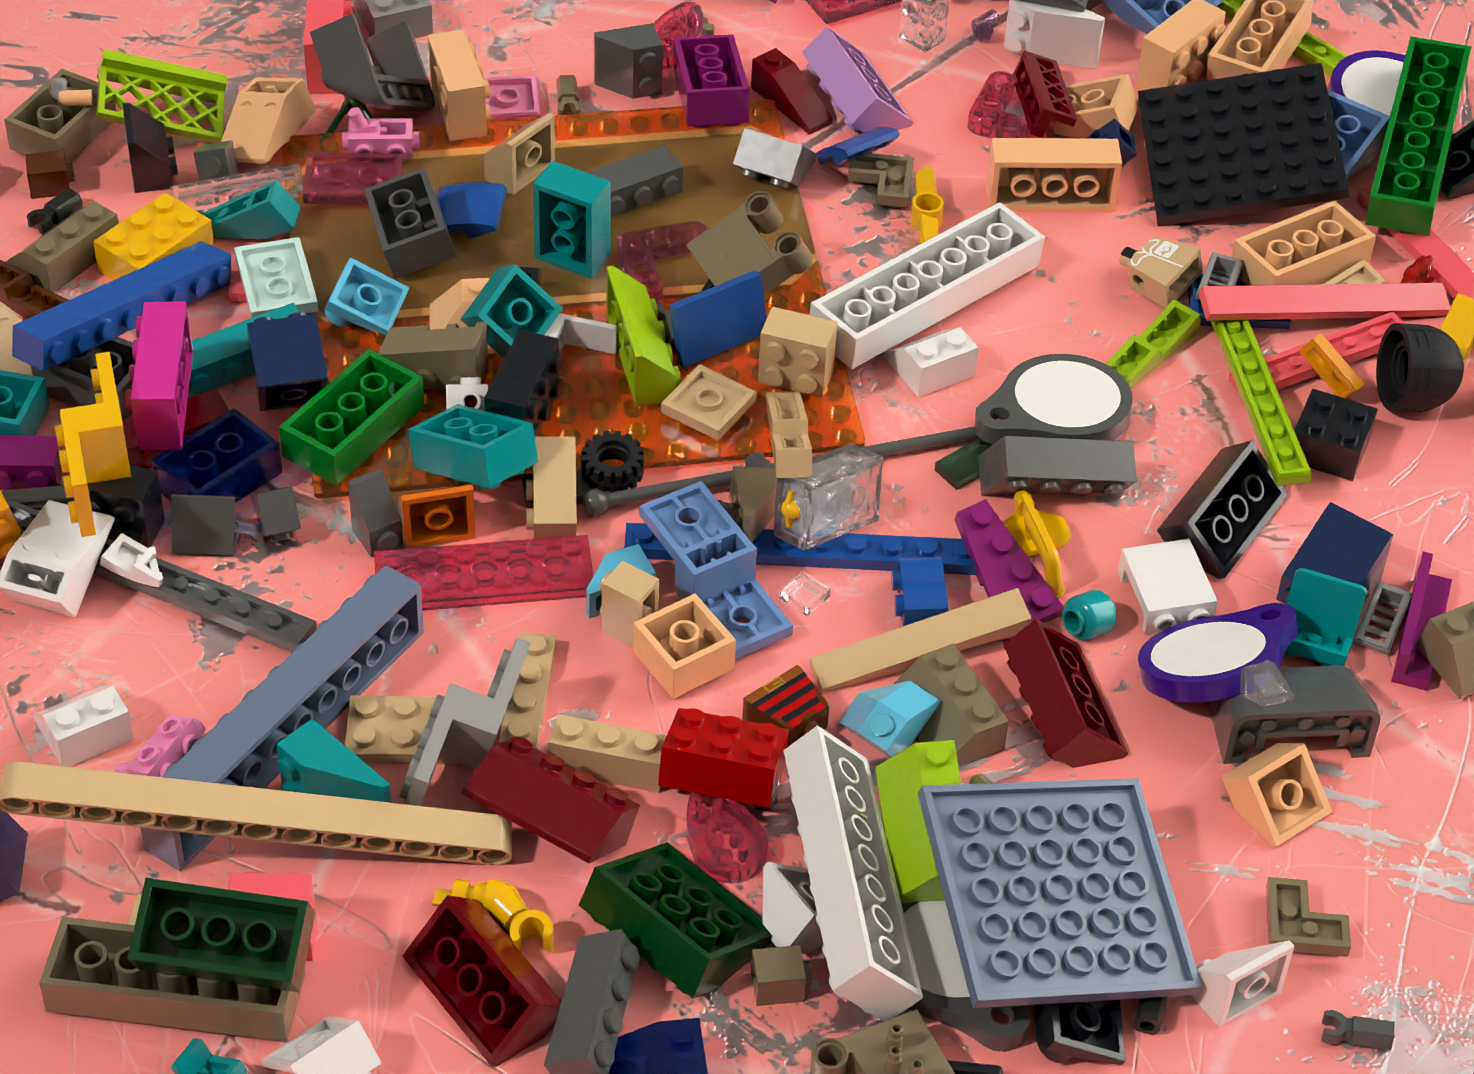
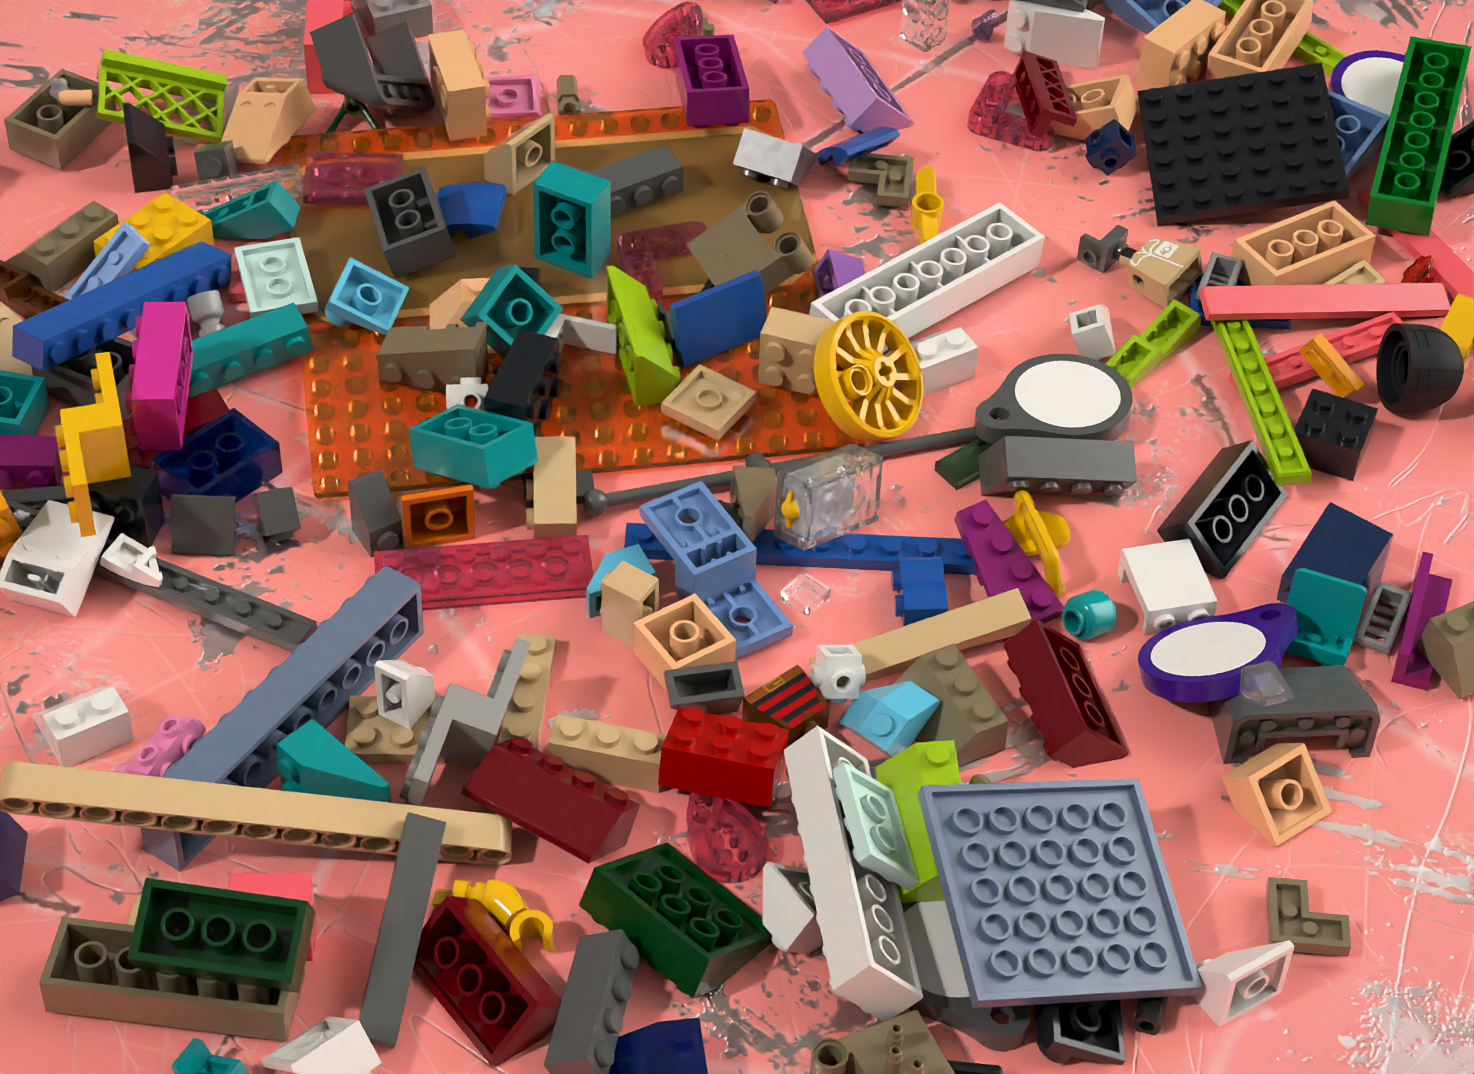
reddish brown brick [25,150,75,199] -> none
pearl dark grey bar [27,188,83,235] -> none
dark blue slope [247,312,328,412] -> none
green brick [279,349,424,486] -> none
bright pink brick [342,107,420,163] -> none
black tyre [581,430,644,493] -> none
dark grey slope [594,23,663,99] -> none
dark red slope [751,48,833,134] -> none
dark tan brick [751,945,812,1006] -> none
tan slope [766,391,812,478] -> none
light nougat brick [986,138,1122,212] -> none
dark grey bar [1321,1010,1394,1050] -> none
none -> light blue plate [64,222,151,300]
none -> light grey piece [187,290,225,337]
none -> dark grey tile [358,812,446,1049]
none -> white slope [374,660,435,729]
none -> dark grey slope [663,661,745,715]
none -> white brick [809,645,866,703]
none -> medium lavender slope [812,249,866,298]
none -> yellow piece [814,311,923,442]
none -> light aqua plate [832,762,921,890]
none -> white slope [1069,304,1116,360]
none -> dark grey bracket [1077,224,1129,273]

